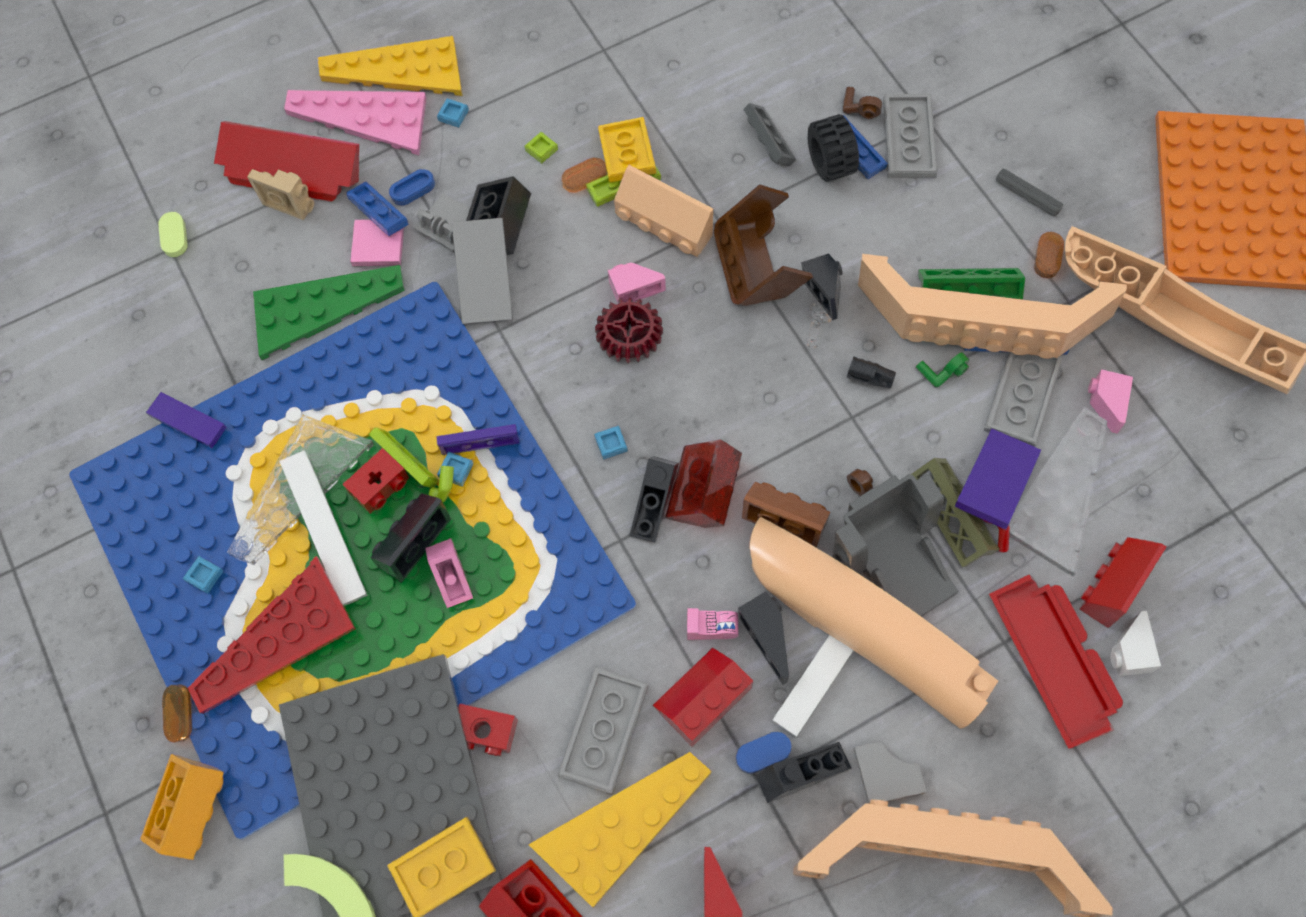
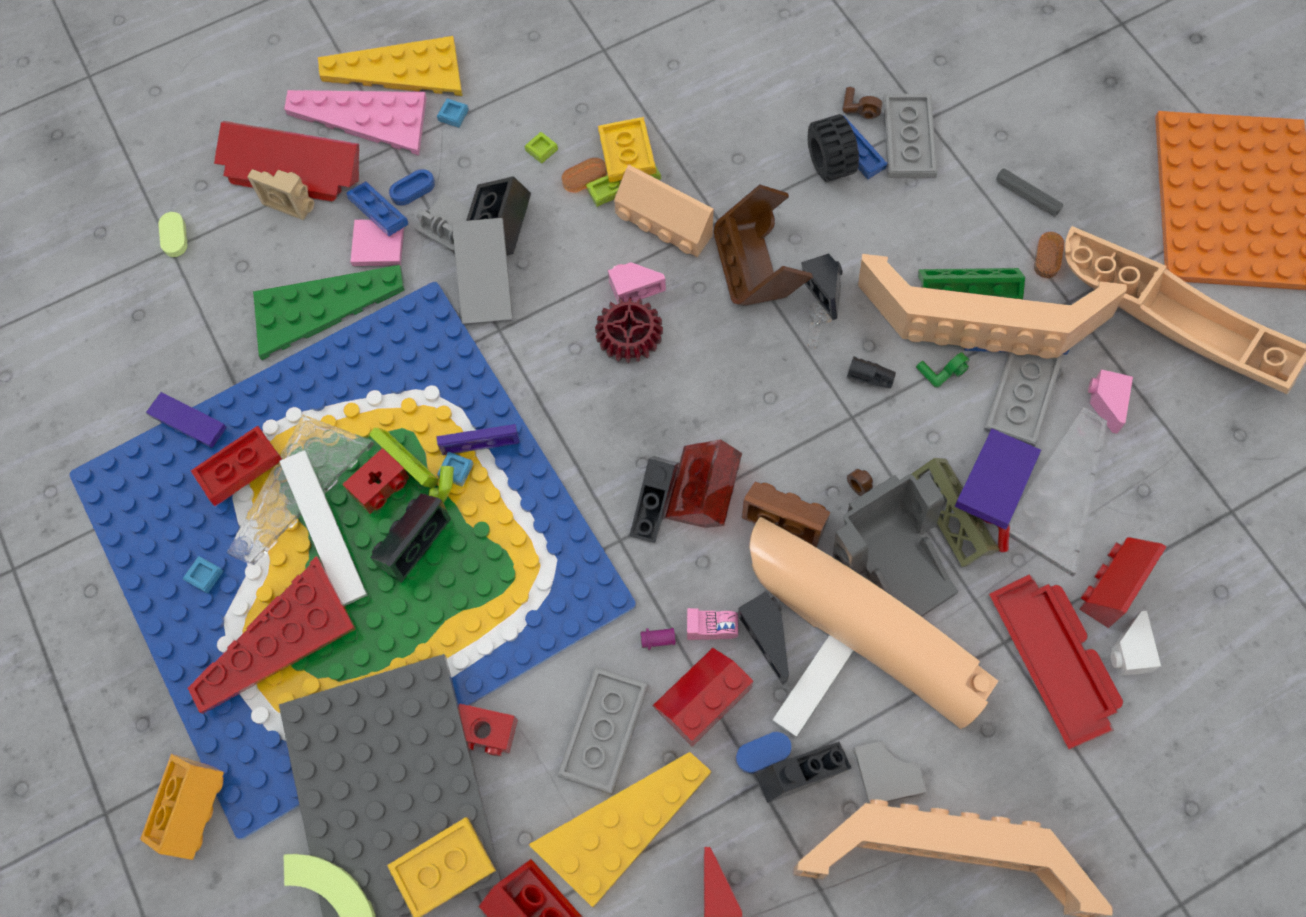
clear orange tile [162,684,192,742] -> none
bright pink slope [425,539,473,608] -> none
dark azure tile [594,426,628,460] -> none
dark grey plate [743,103,796,166] -> none
none -> red tile [191,426,283,506]
none -> magenta pin [640,628,676,650]

